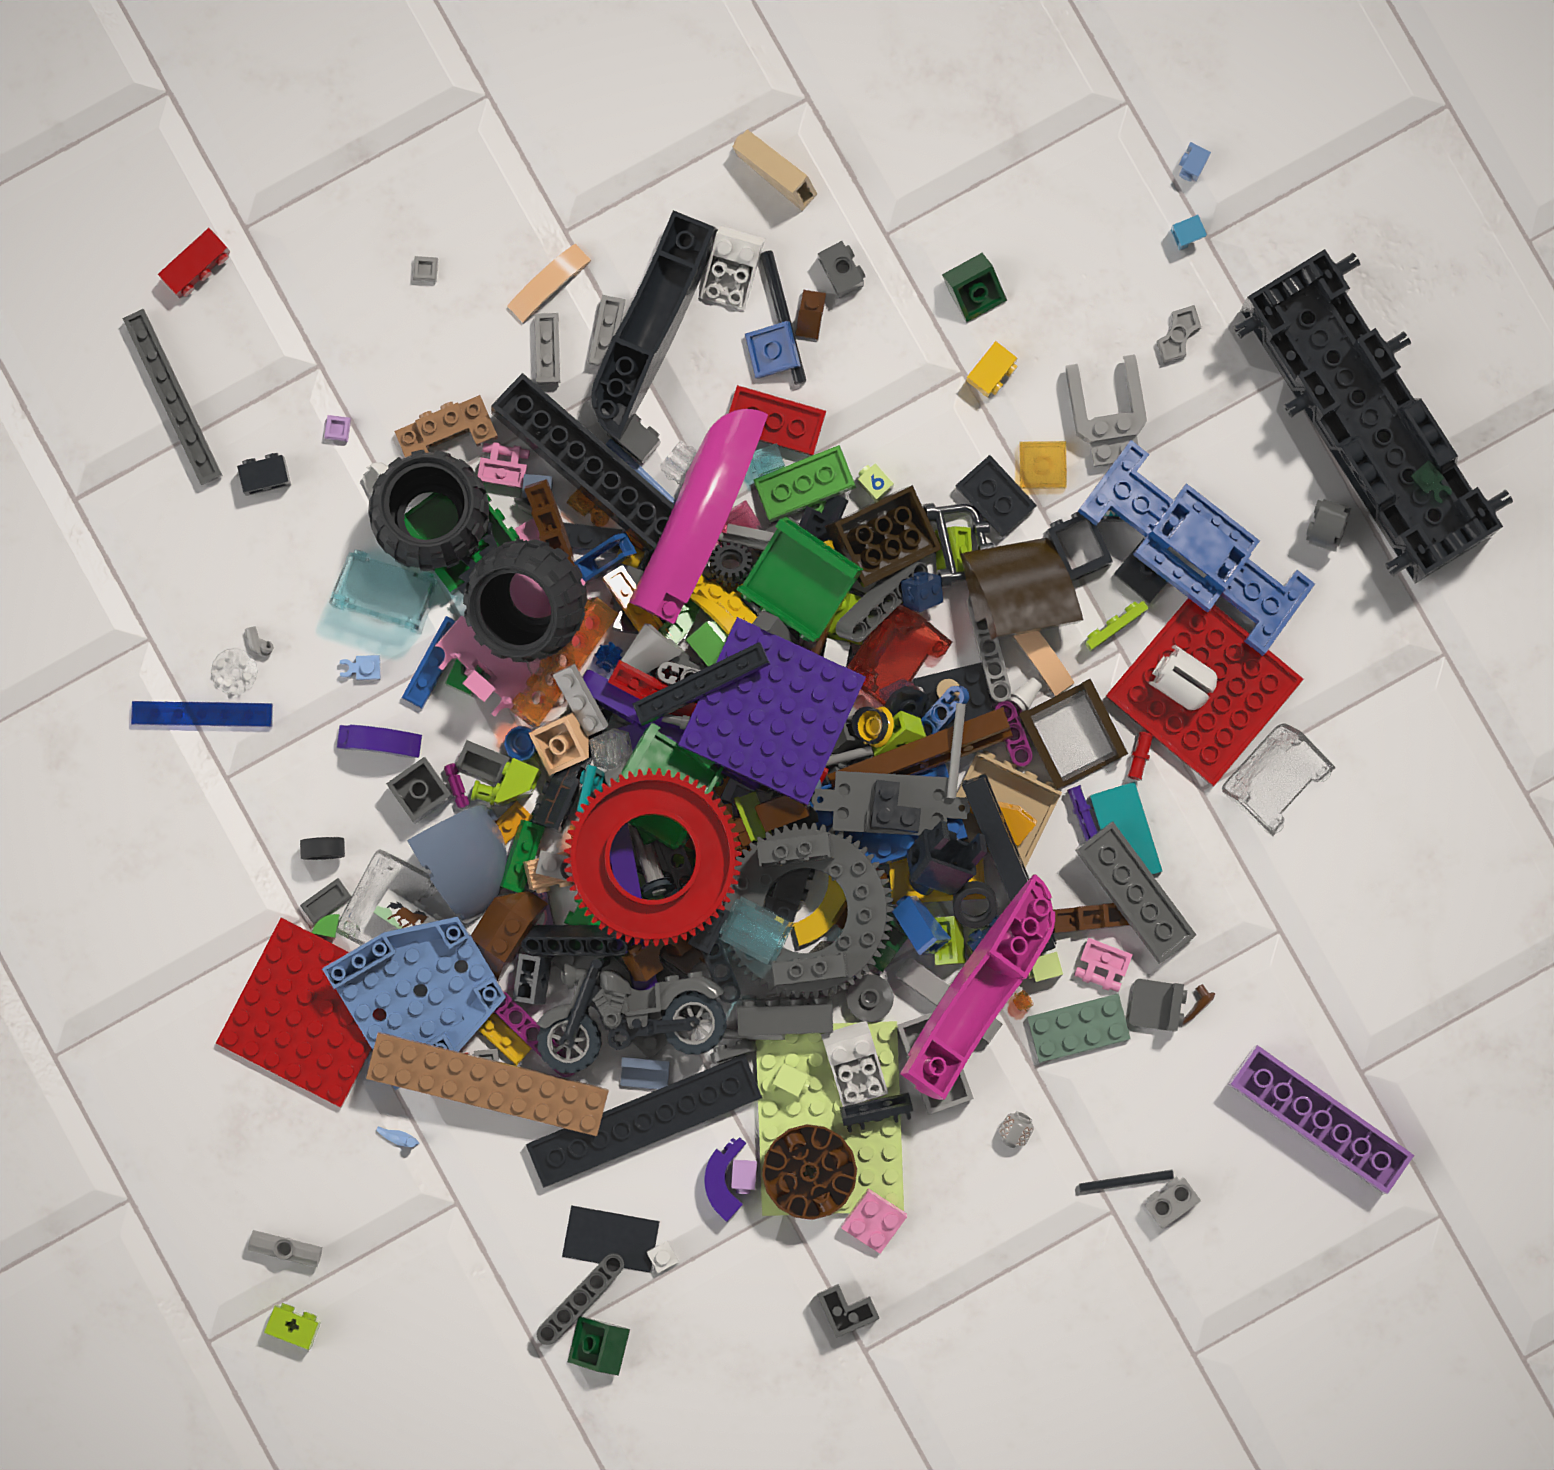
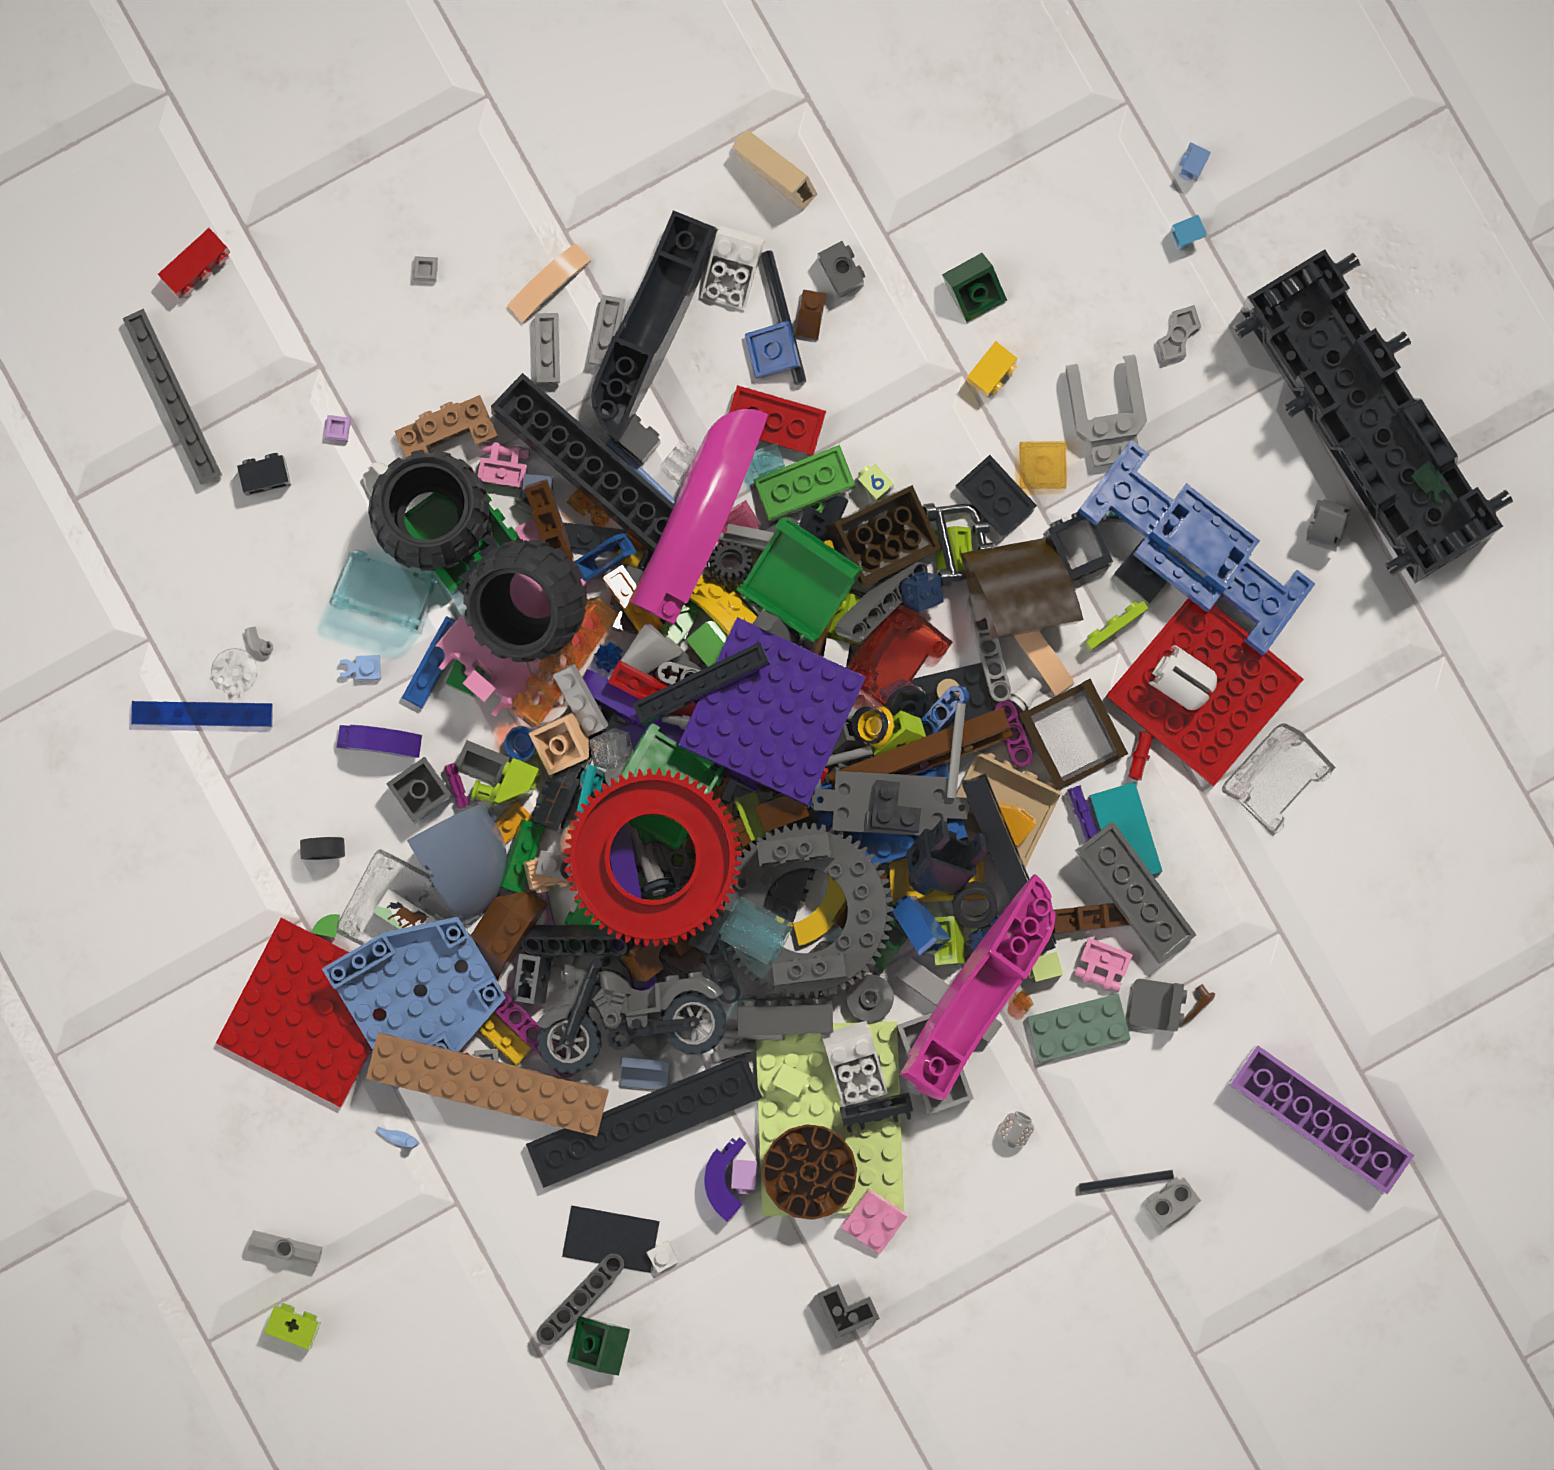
dark grey tile [300,878,352,924] -> none

